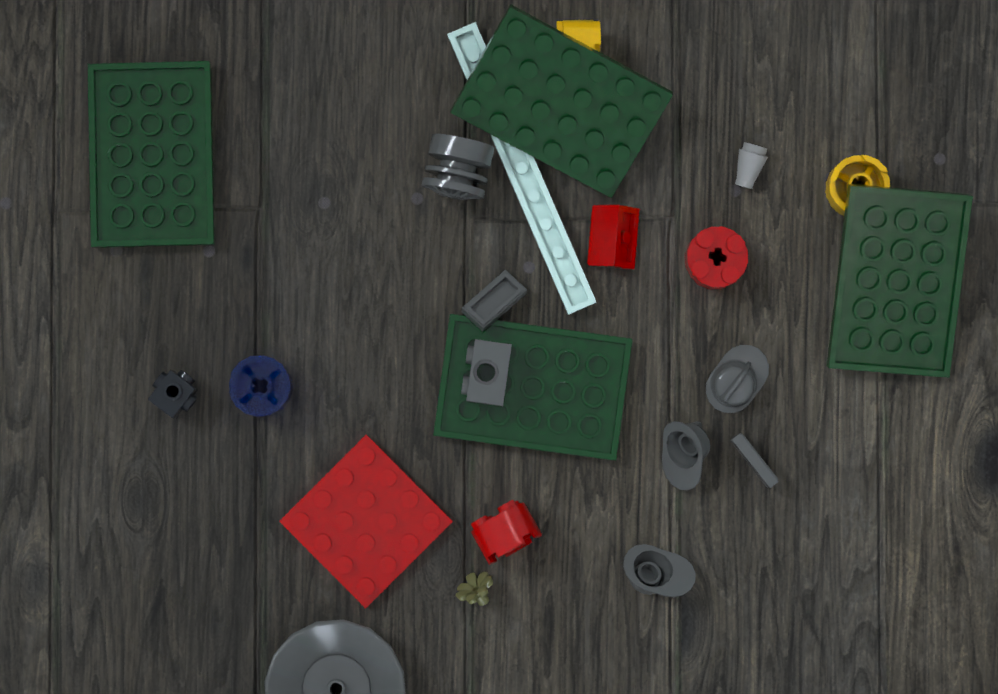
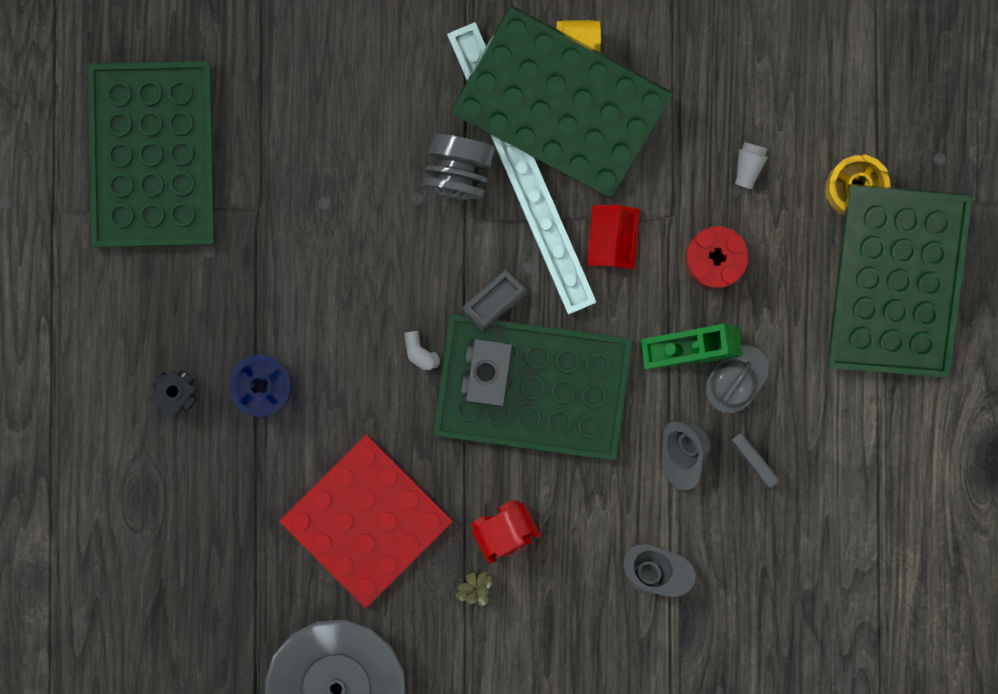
none -> light grey arm [404,331,440,371]
none -> green slope [641,324,743,370]

